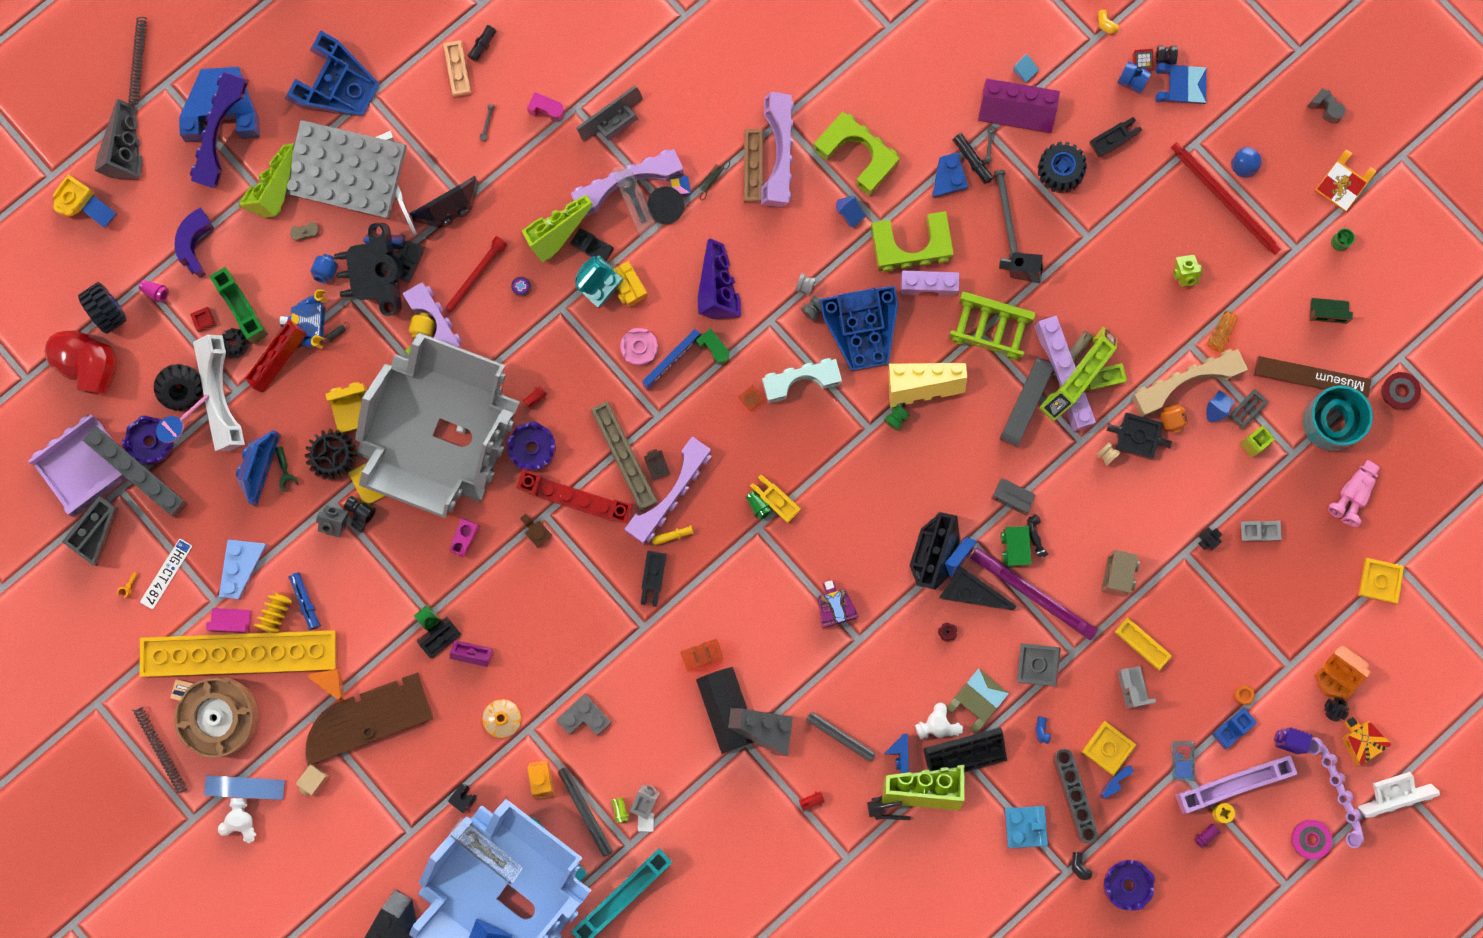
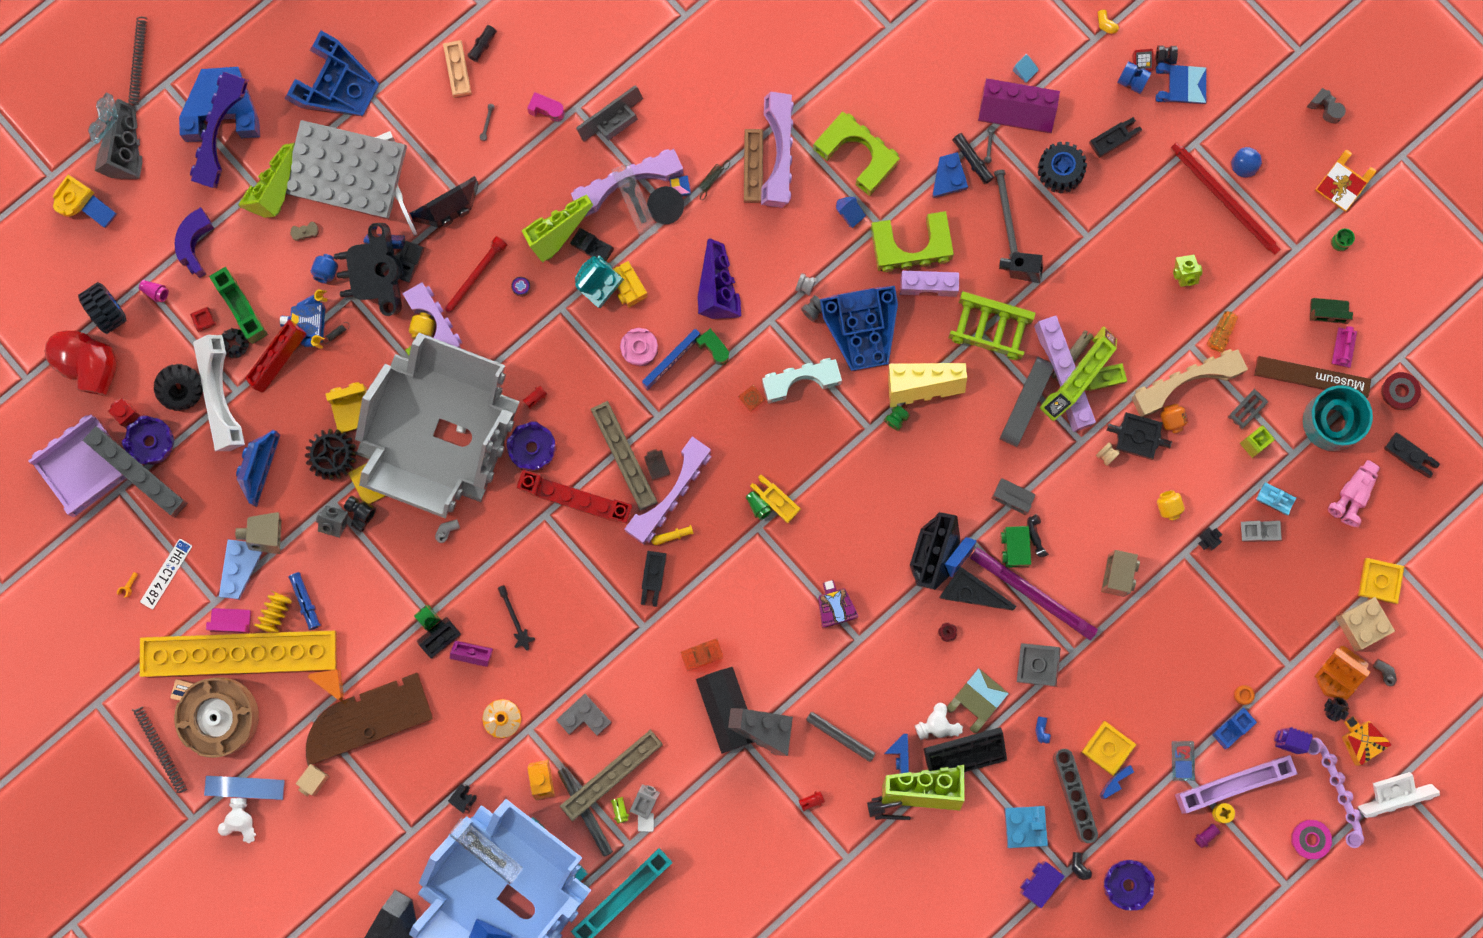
dark grey wedge [62,496,118,566] -> none
blue piece [156,394,209,443] -> none
dark green piece [275,446,298,492] -> none
dark pink leg [450,518,480,558] -> none
reddish brown plate [520,514,552,548] -> none
yellow plate [1114,617,1172,671] -> none
light grey panel [1117,666,1156,709] -> none
blue tile [1206,390,1235,422] -> none
none -> clear light blue plate [88,92,118,144]
none -> red brick [108,398,141,429]
none -> dark tan torso [235,512,282,554]
none -> light grey arm [435,519,460,543]
none -> black piece [498,585,535,651]
none -> dark tan tile [560,729,663,822]
none -> dark purple brick [1020,861,1065,908]
none -> yellow head [1157,490,1185,520]
none -> medium azure hips [1256,482,1296,515]
none -> dark pink hinge [1331,326,1357,368]
none -> tan brick [1335,597,1395,651]
none -> dark grey arm [1373,659,1397,687]
none -> black hinge [1384,432,1440,478]

